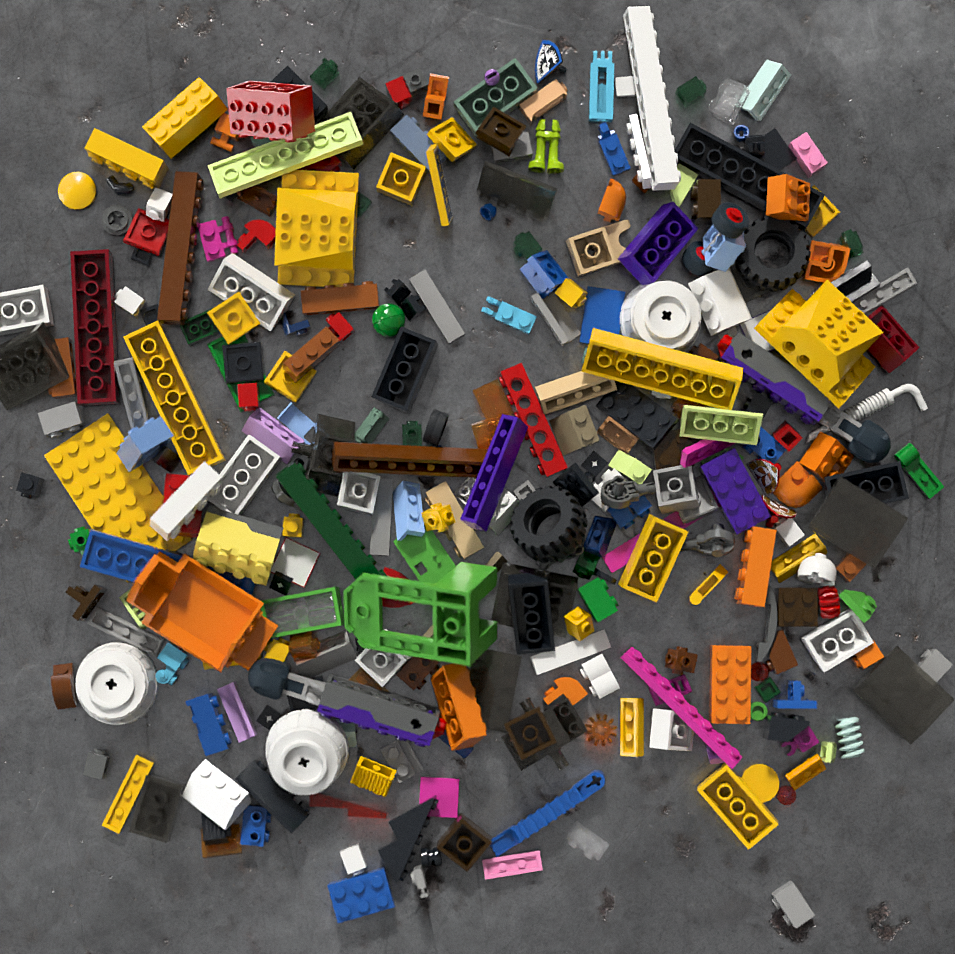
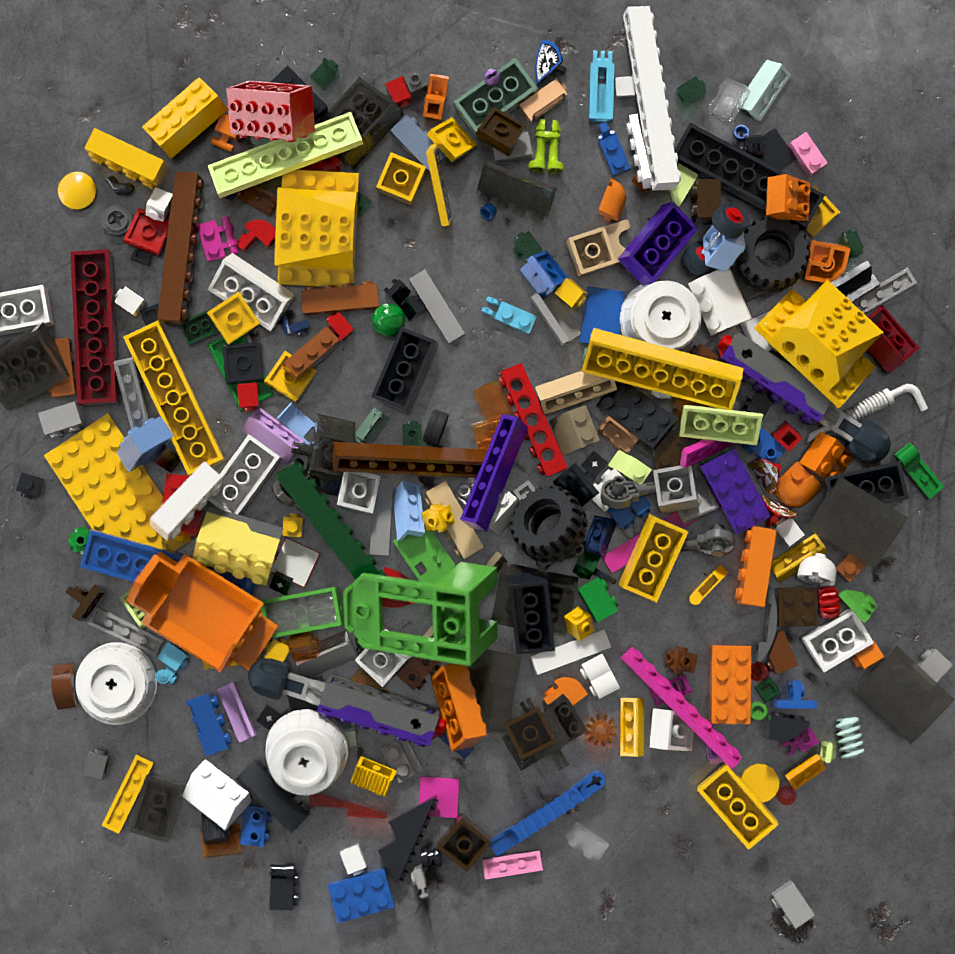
none -> black hinge [269,863,299,911]

